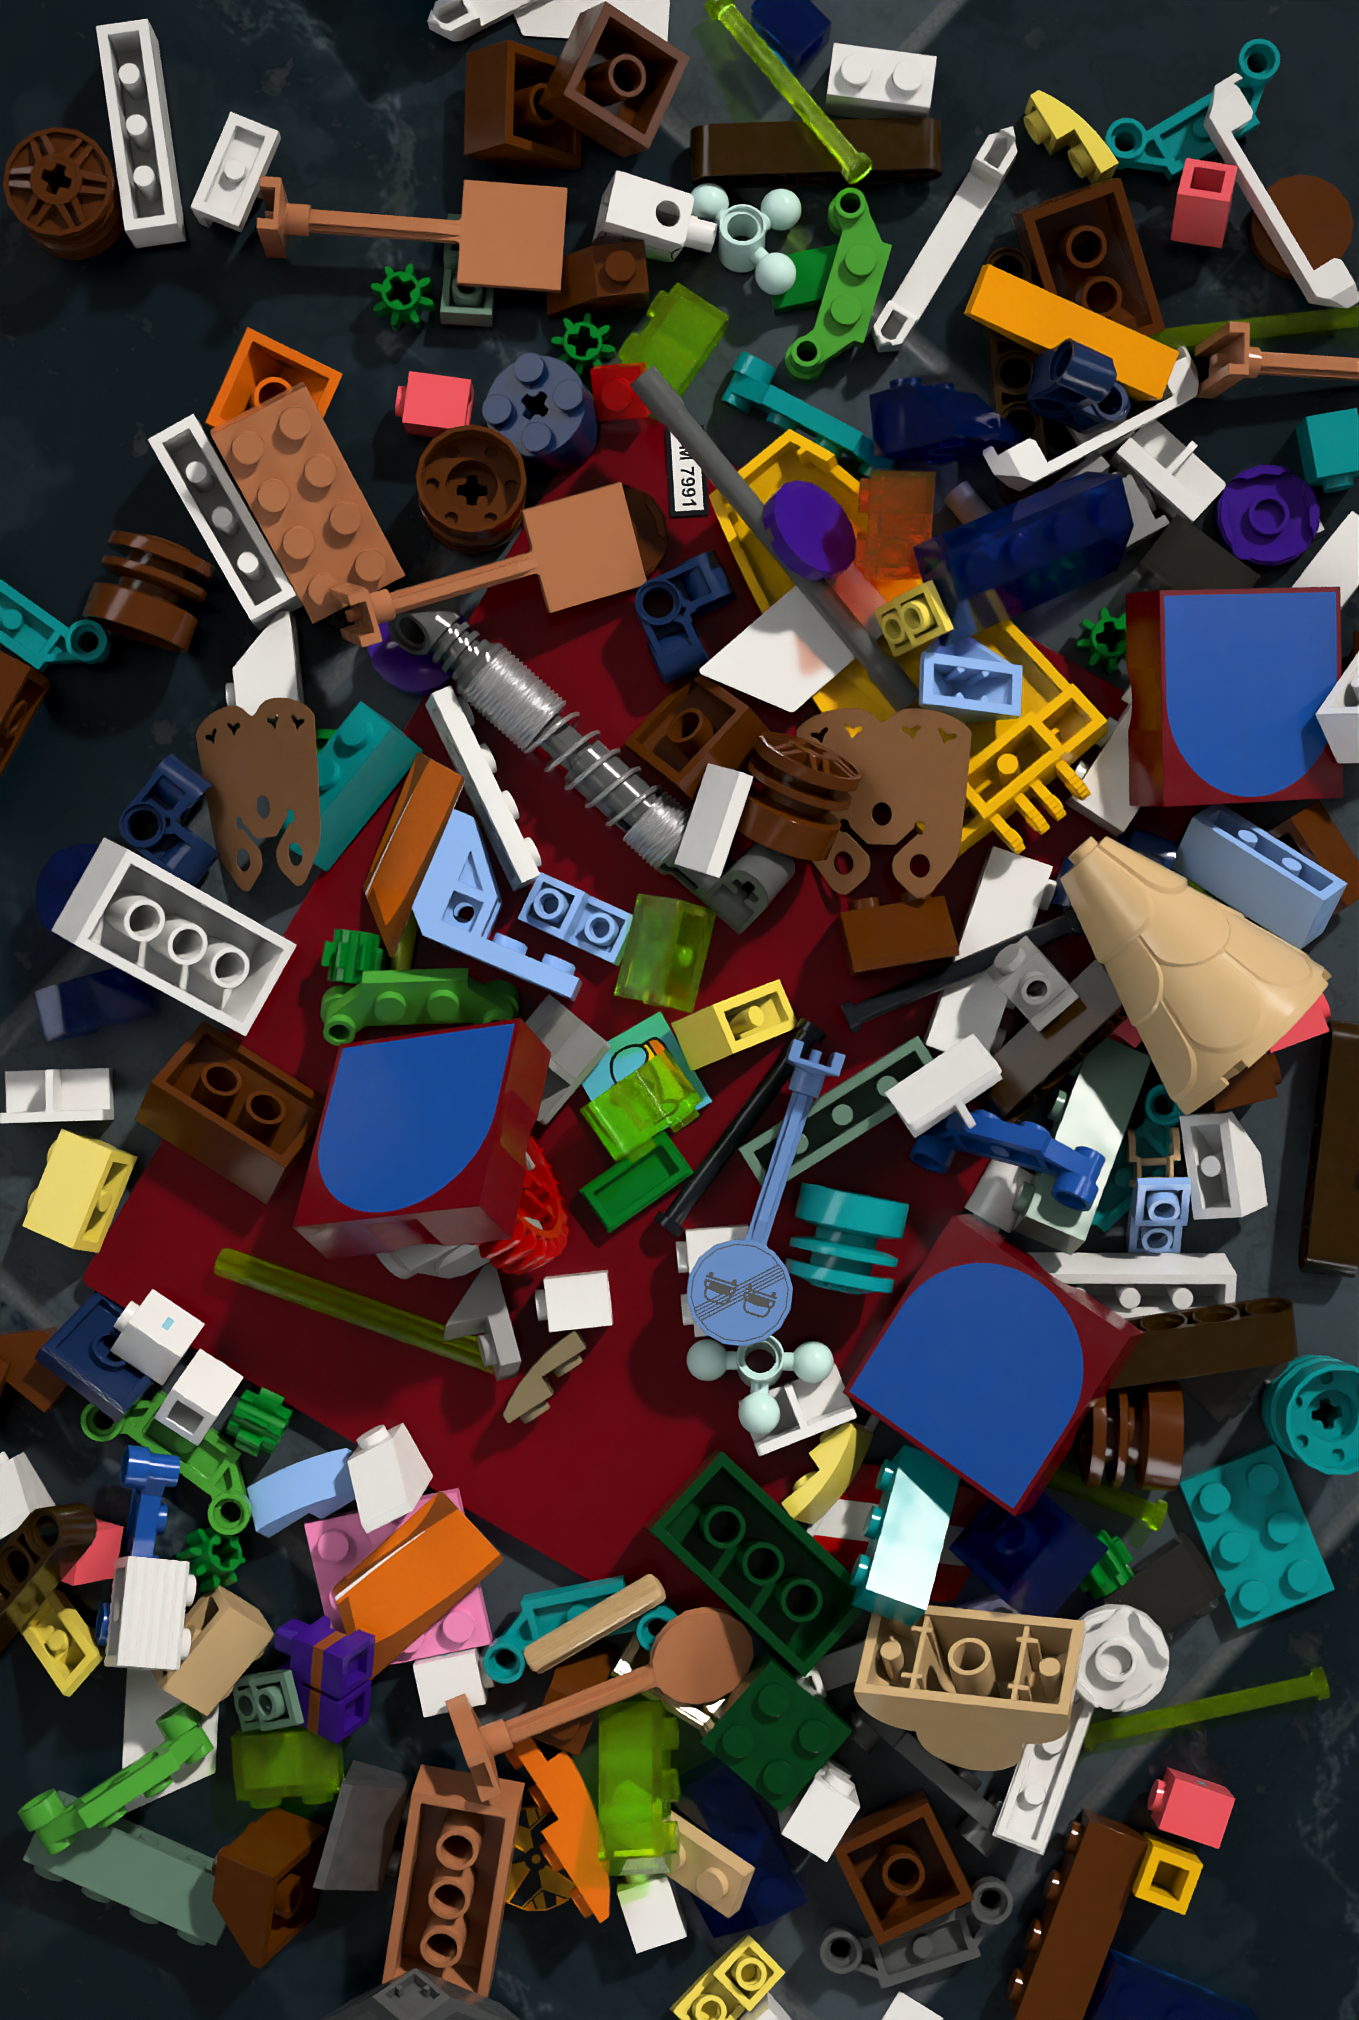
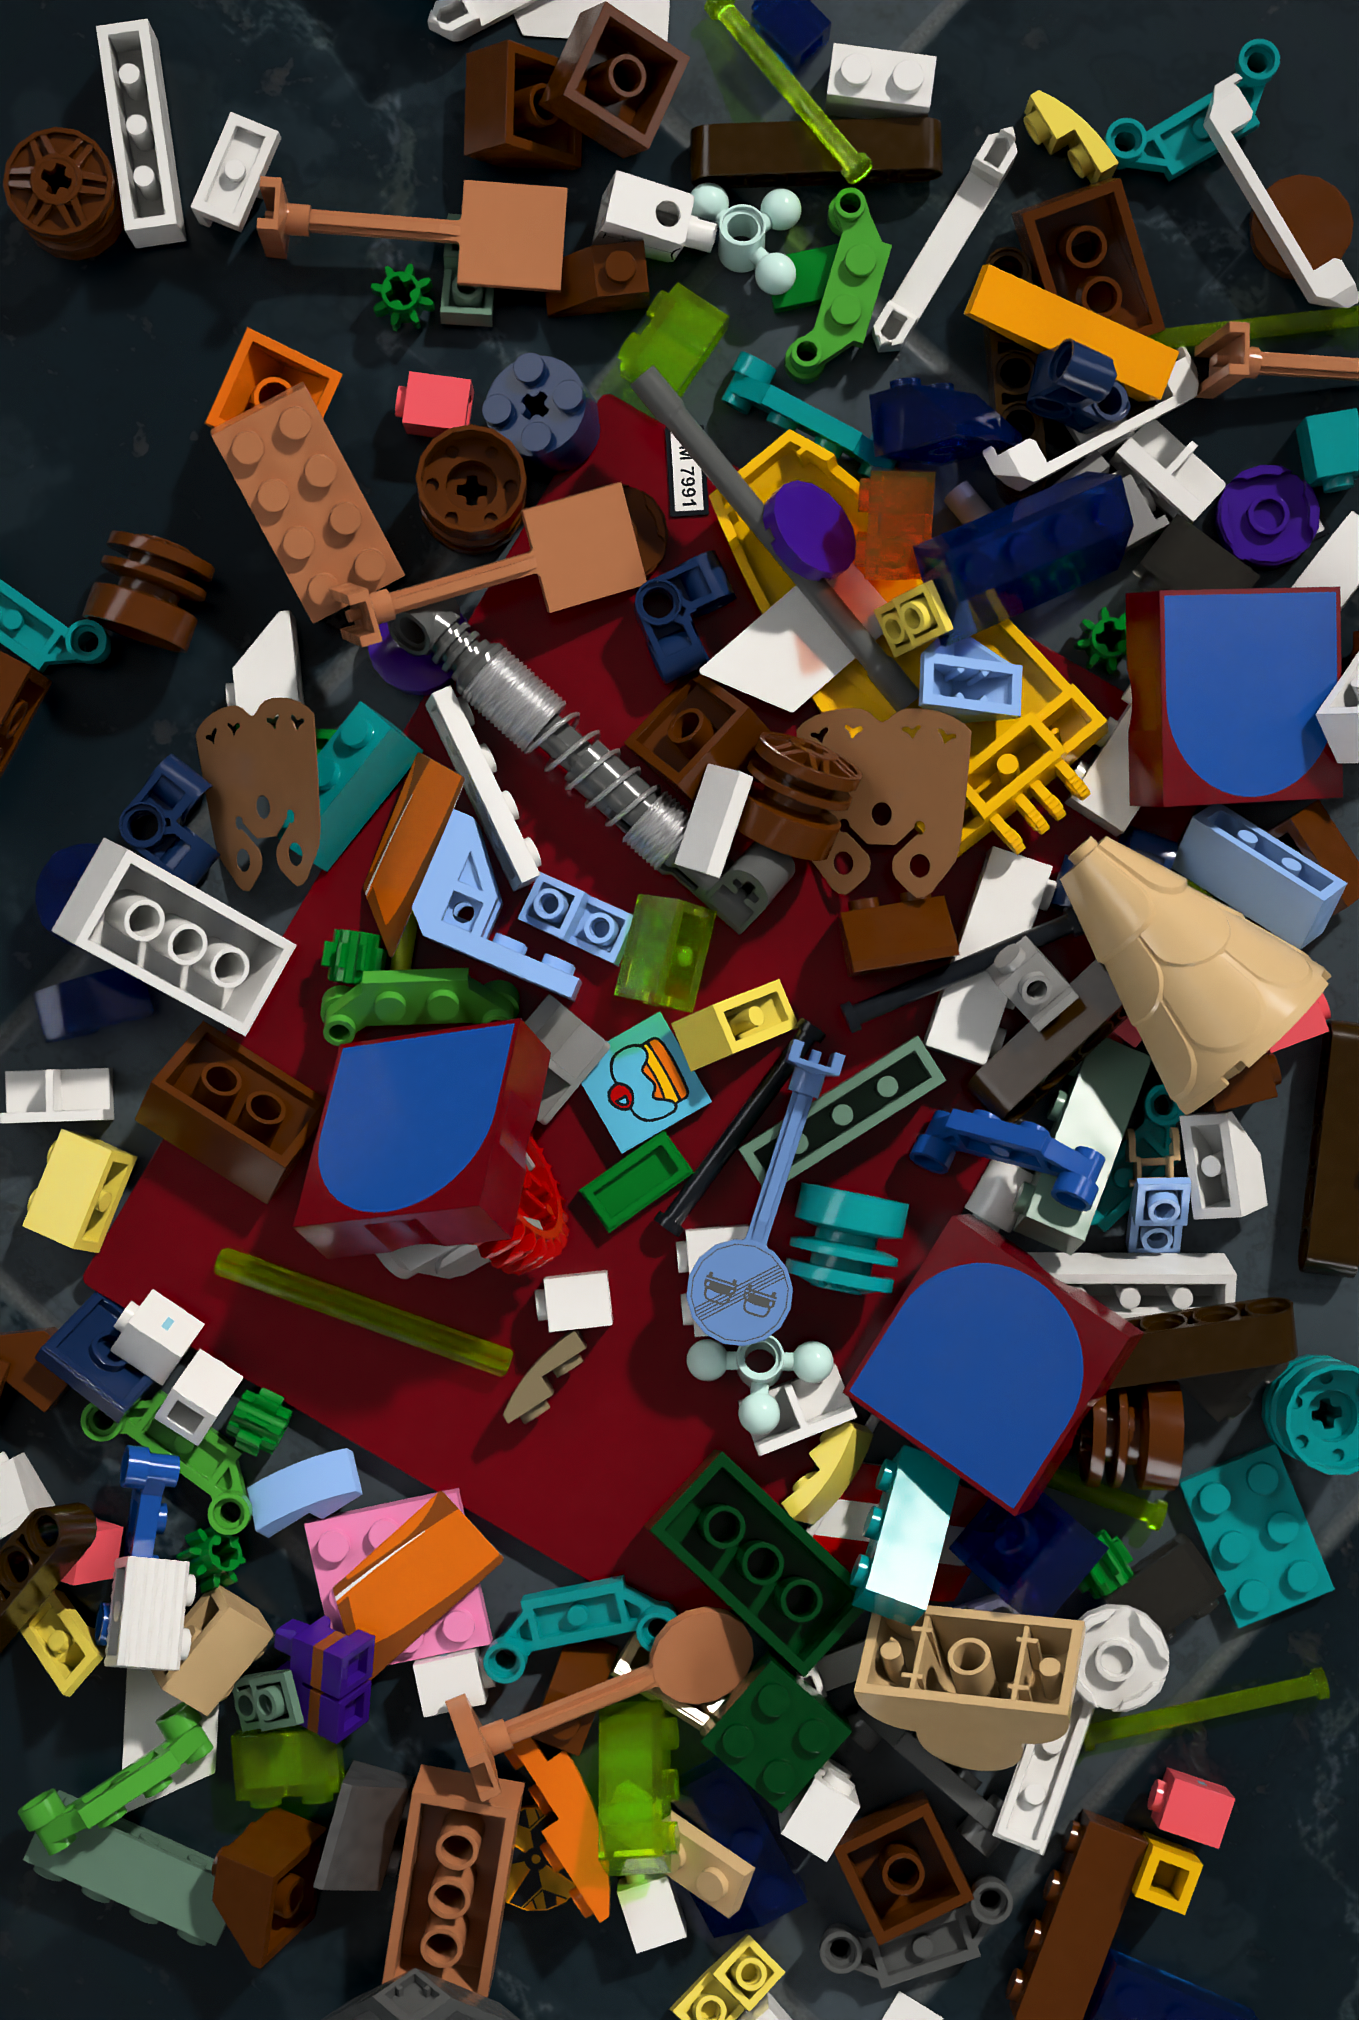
white brick [148,414,303,630] -> none
white slope [347,1423,433,1534] -> none
light grey slope [443,1263,521,1381] -> none
tan axle [523,1574,666,1674] -> none
green gear [551,313,616,380] -> none
clear neon green brick [580,1048,703,1163] -> none
red plate [590,362,651,421] -> none
white panel [885,1033,1003,1138] -> none
coral brick [1171,158,1238,249] -> none

